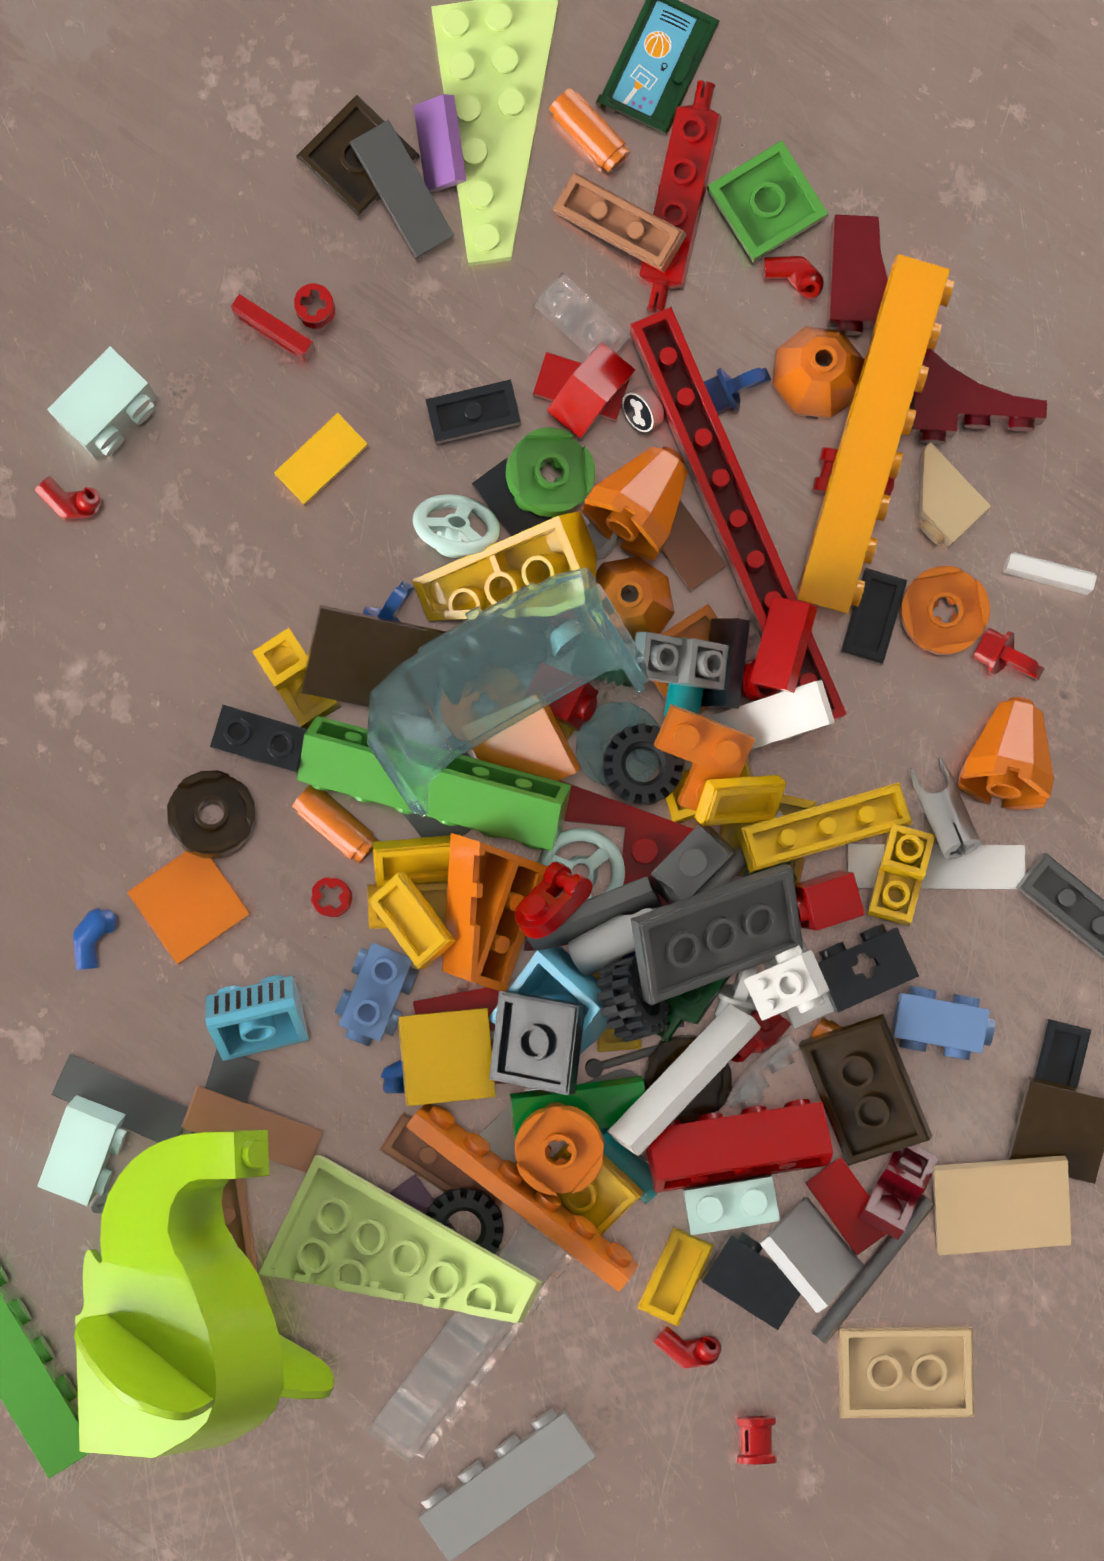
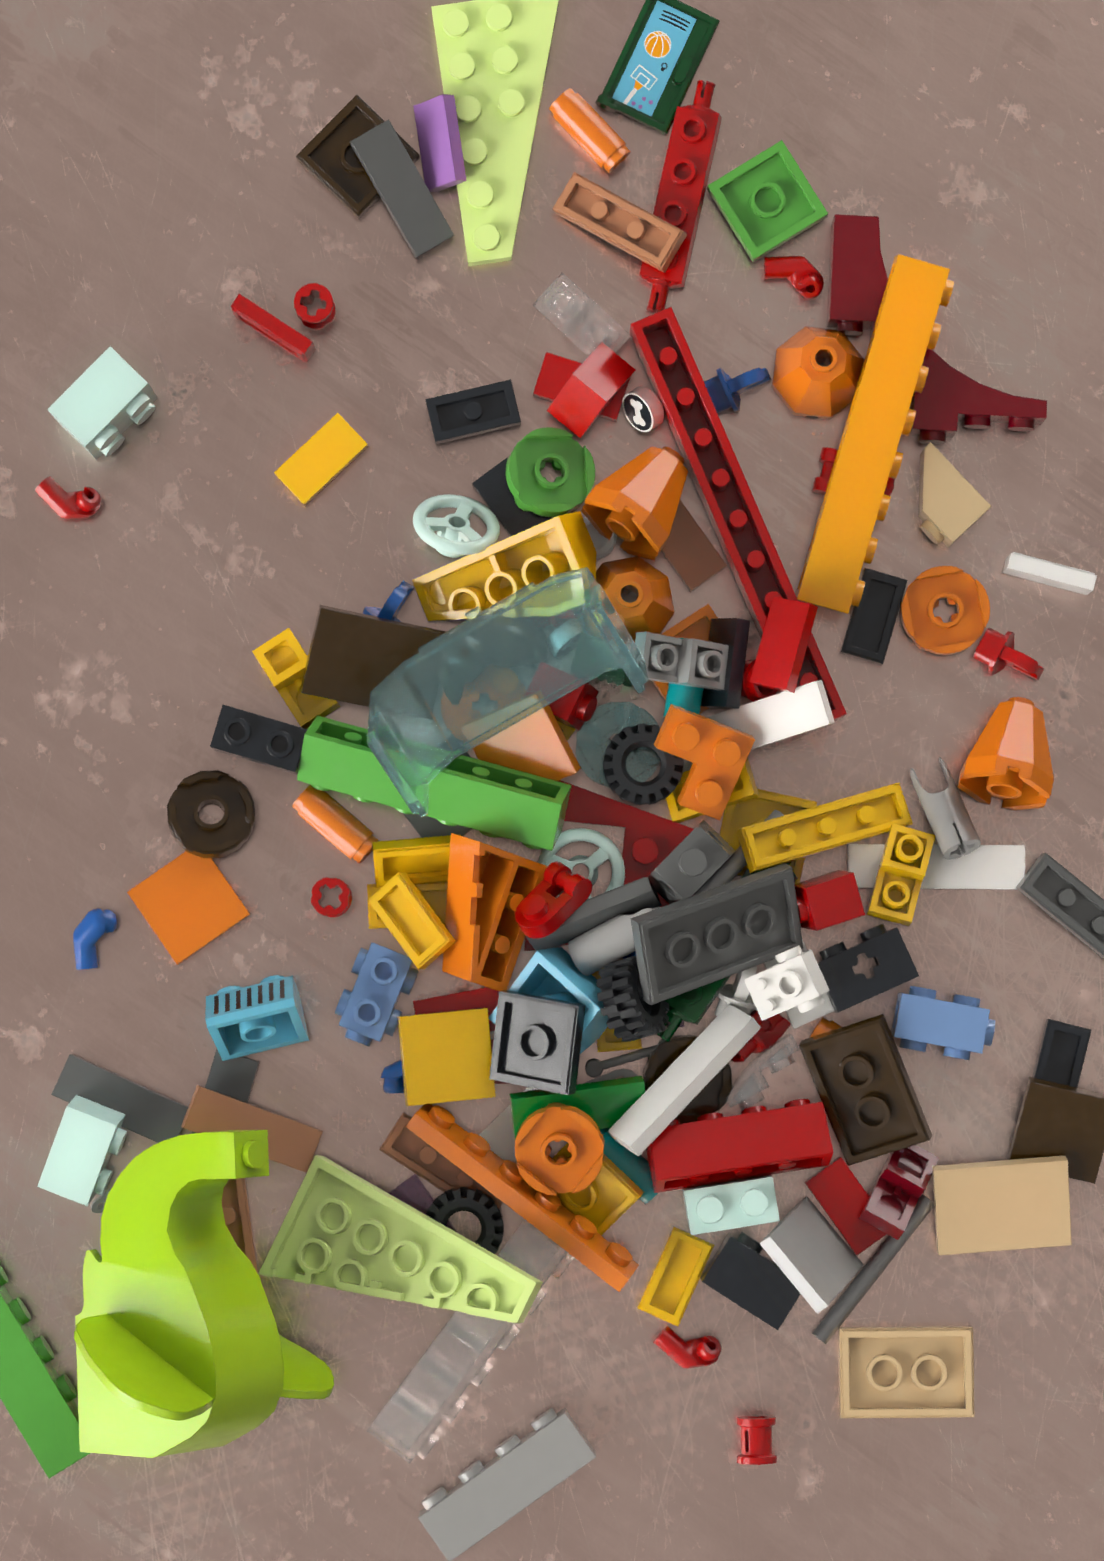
yellow tile [694,775,787,826] -> none

